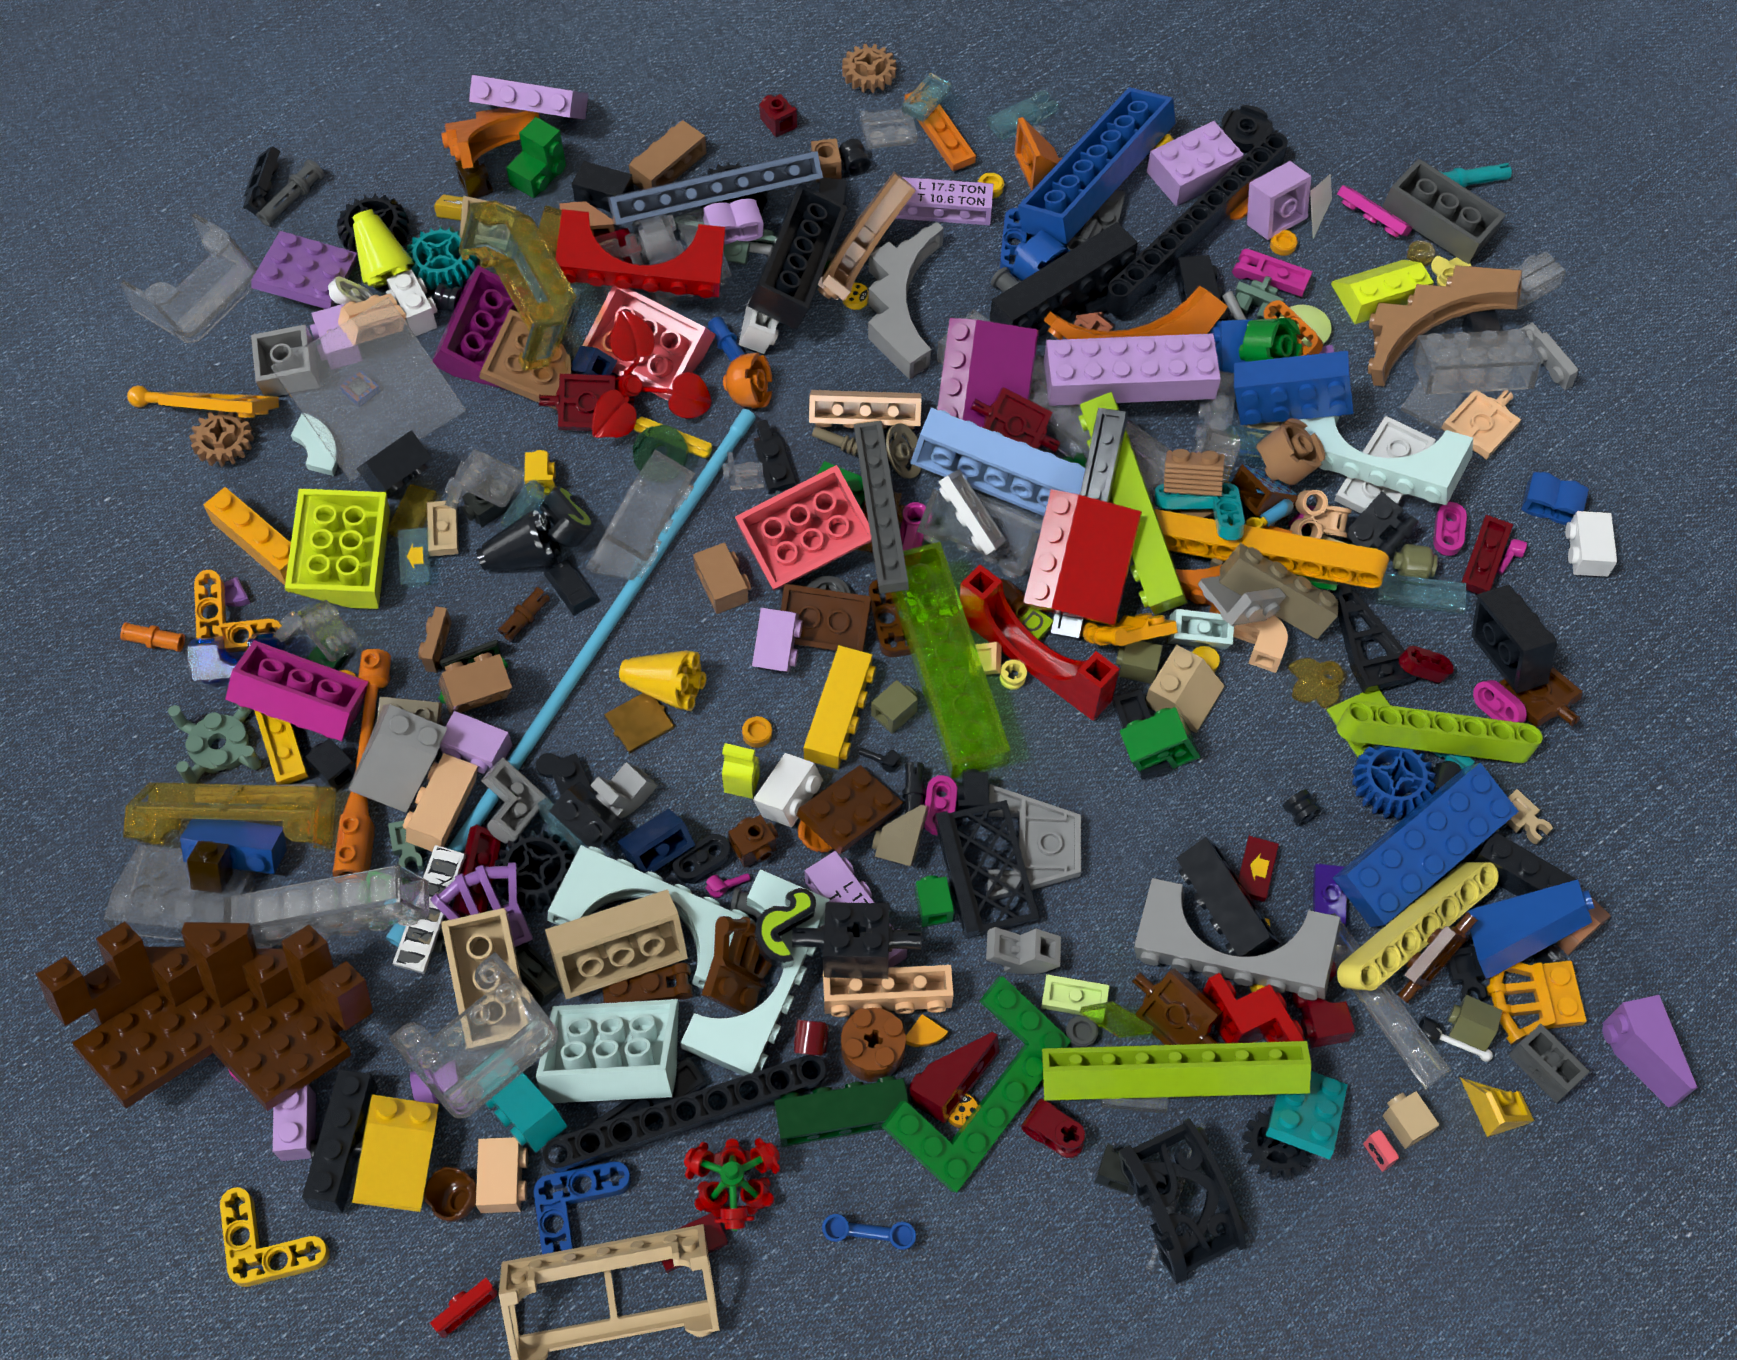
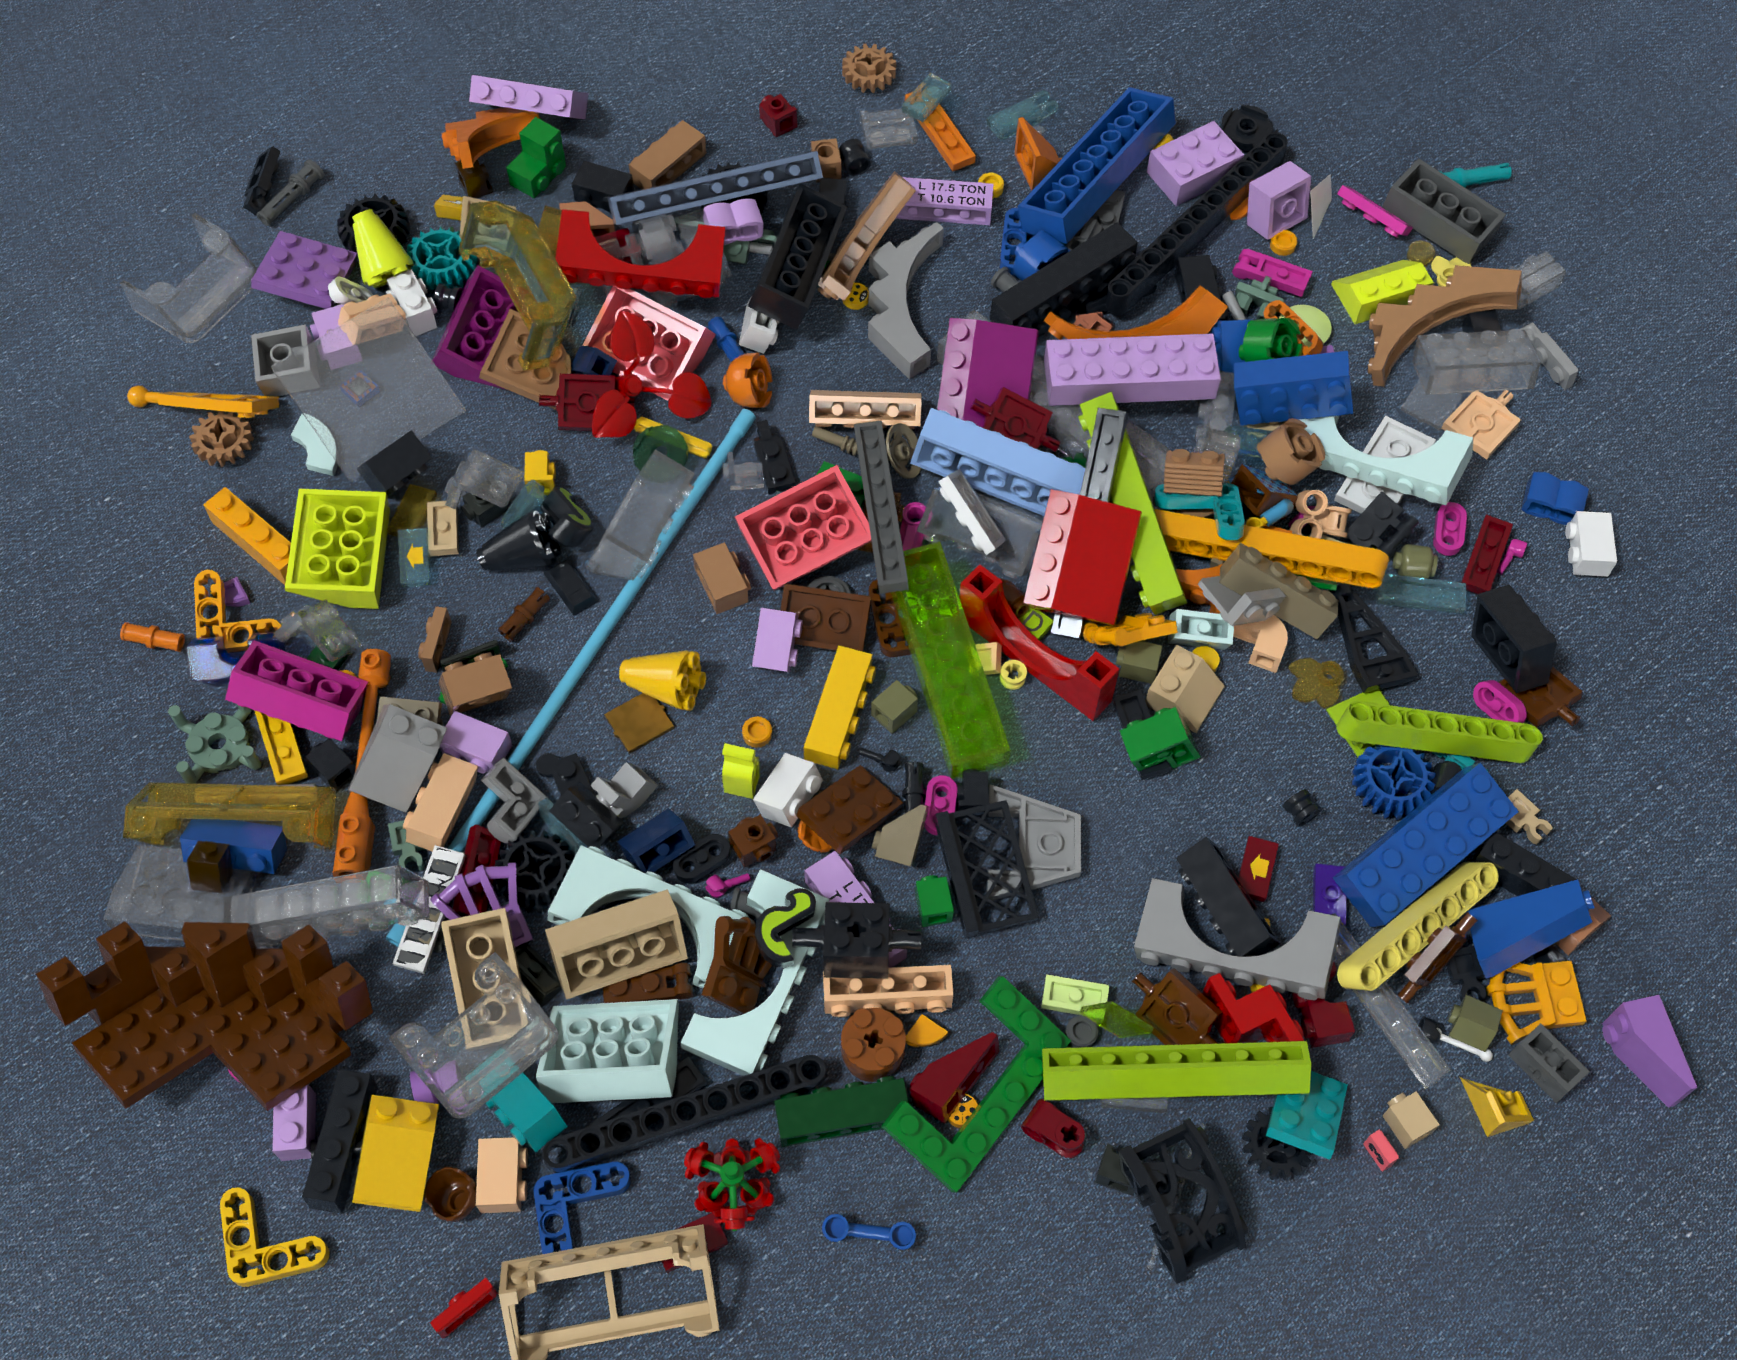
dark red piece [794,1020,829,1056] -> none
light grey brick [986,927,1061,974] -> none
dark red beam [1399,645,1454,683] -> none

